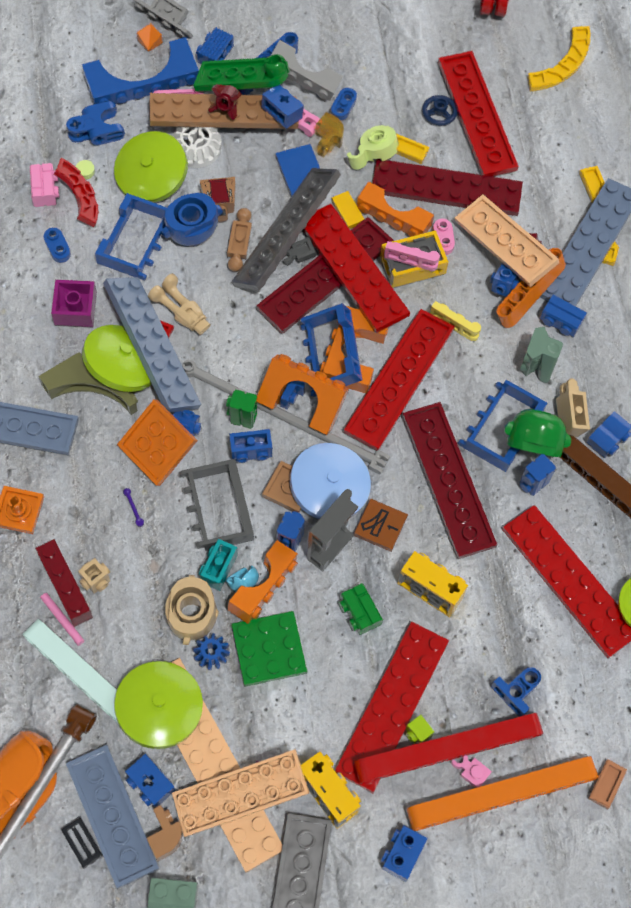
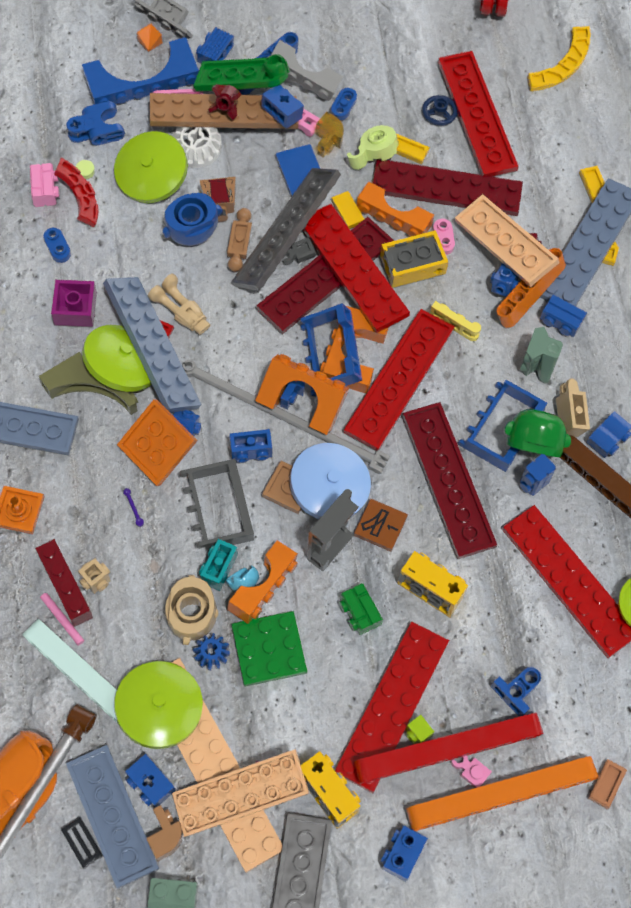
blue hinge [95,193,167,280] -> none
green brick [226,390,257,429] -> none
blue brick [276,511,305,552] -> none
bright pink plate [384,241,440,271] -> none

